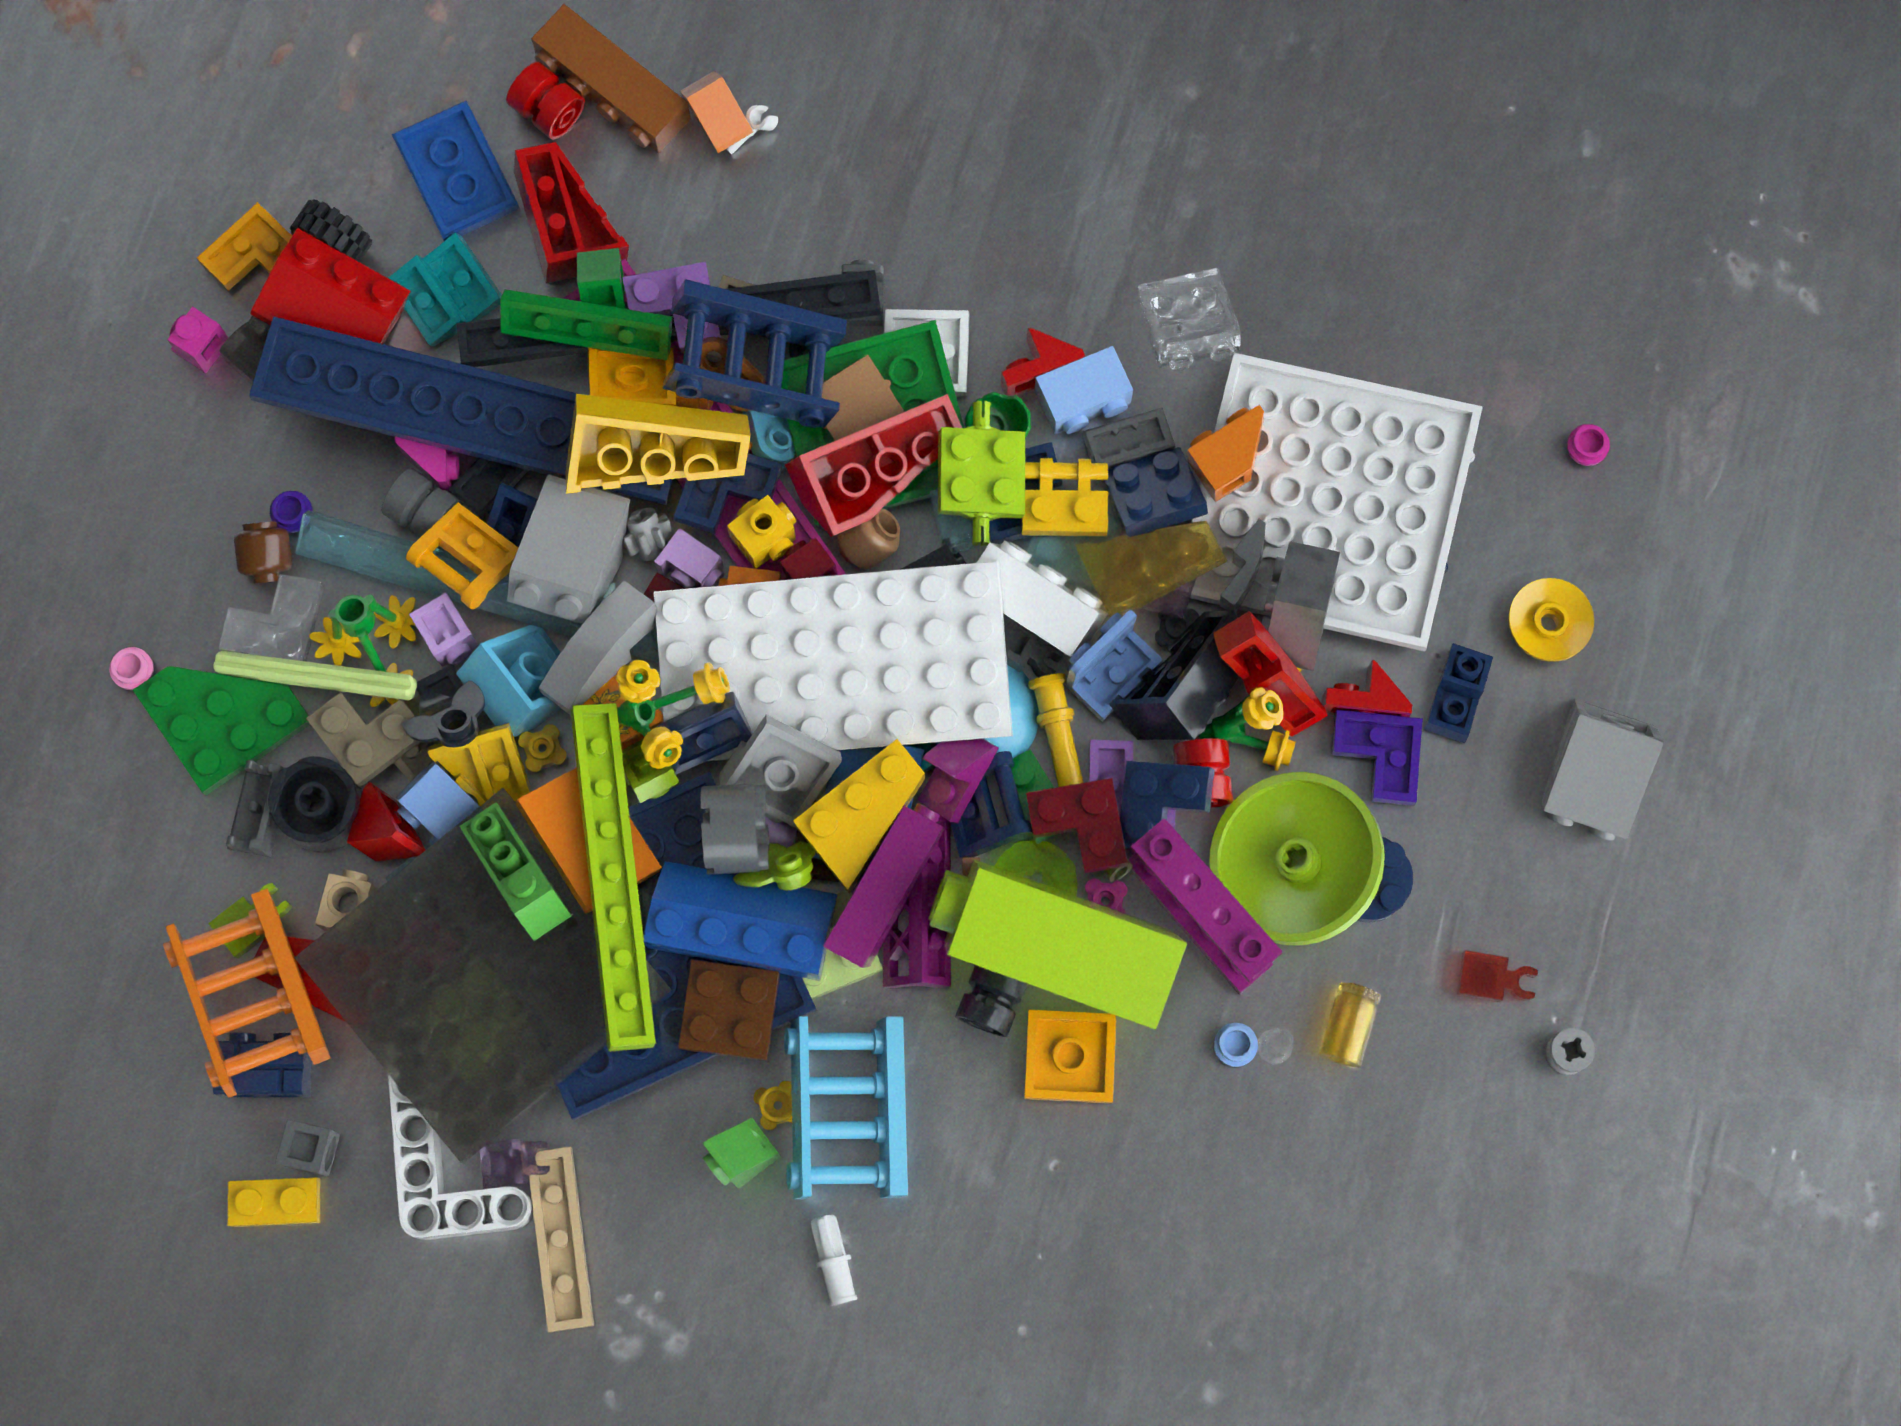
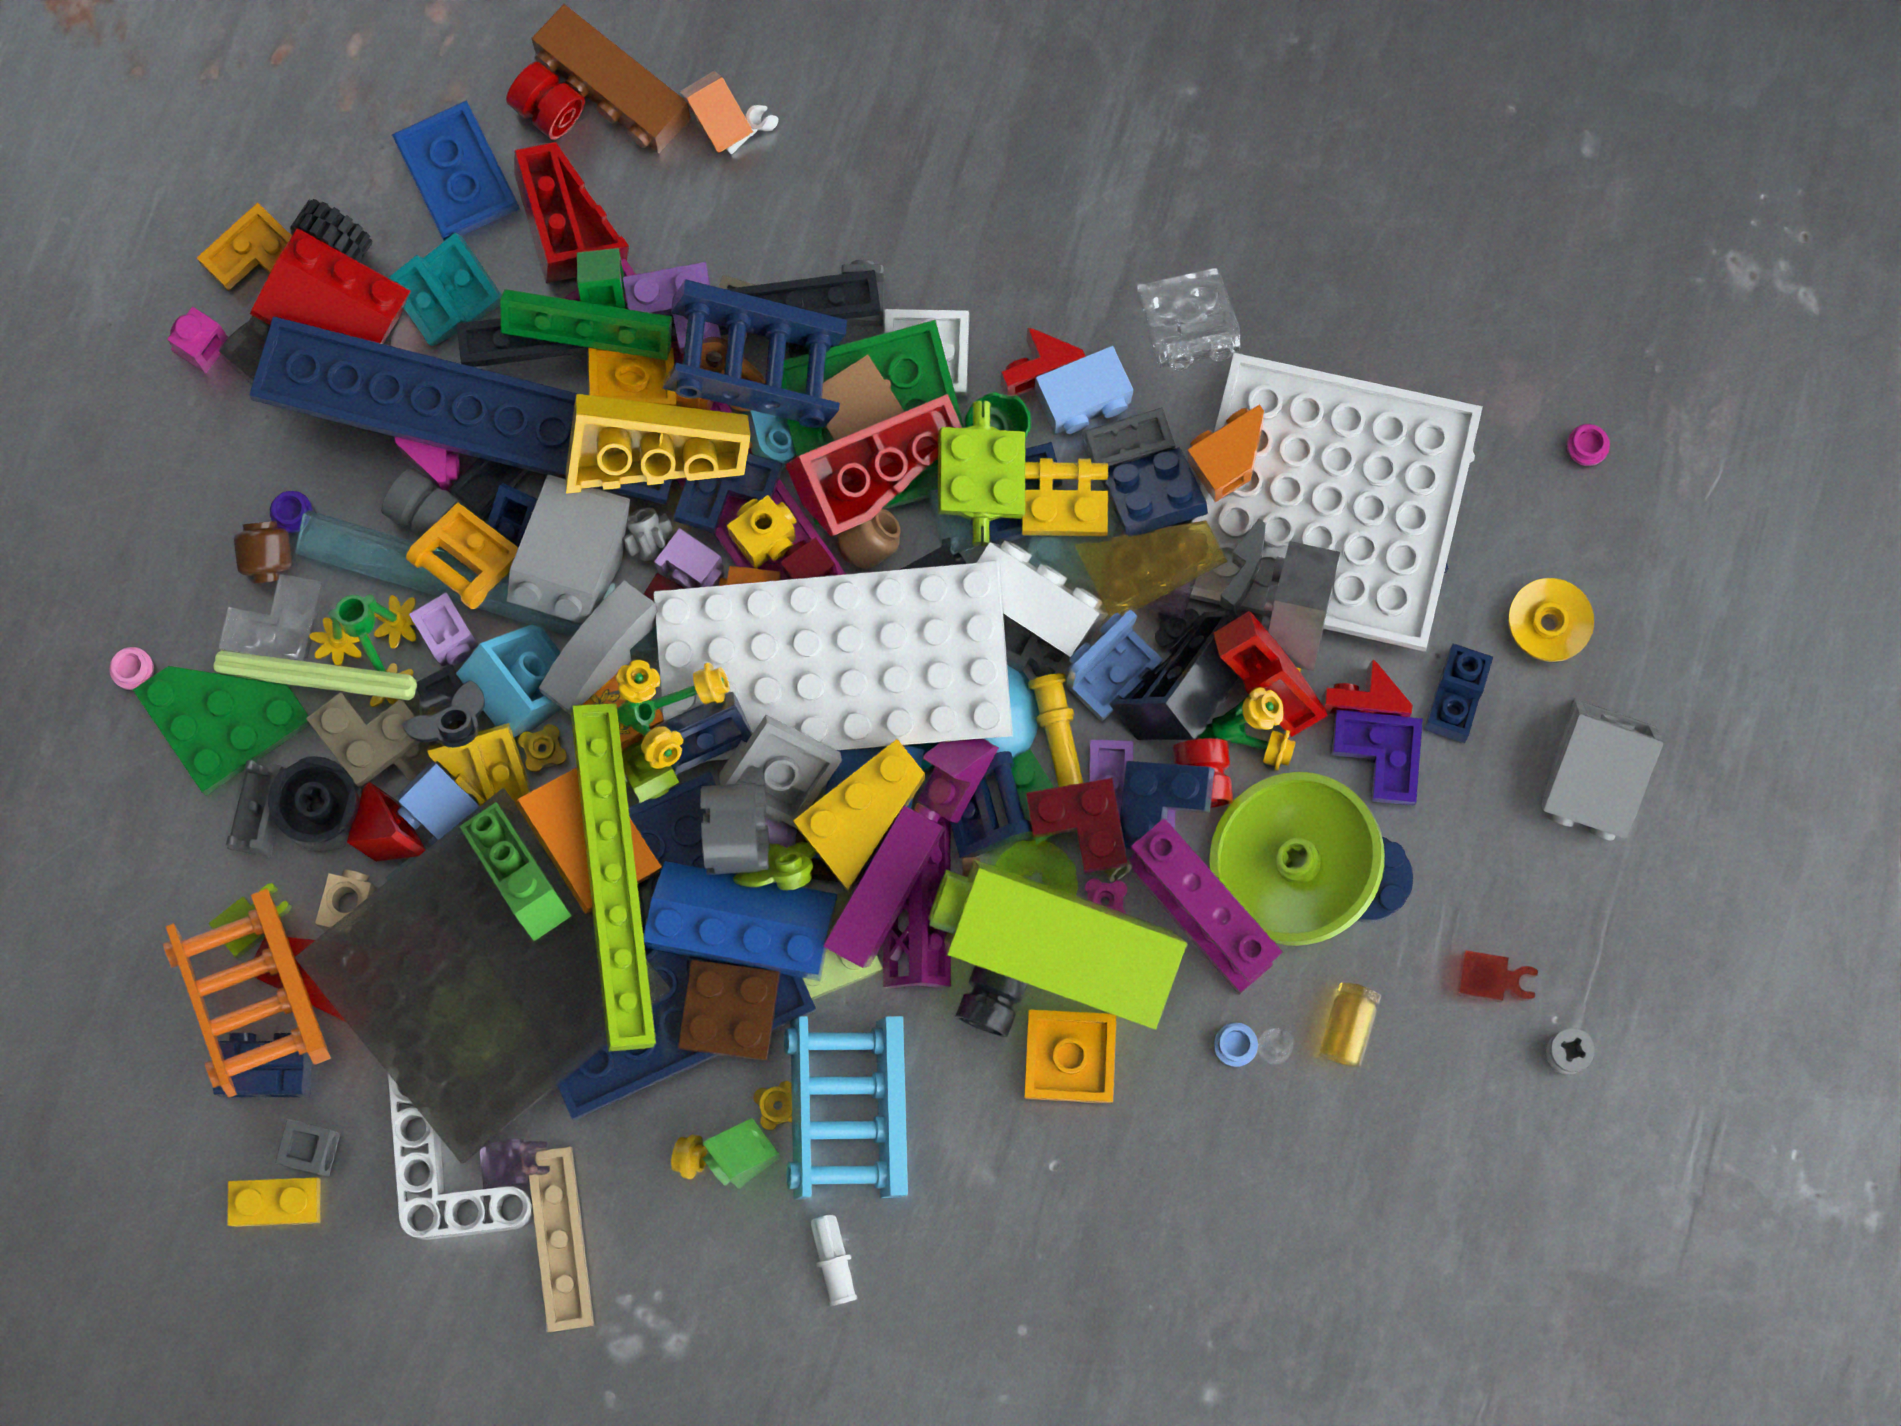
none -> yellow plate [671,1134,708,1179]

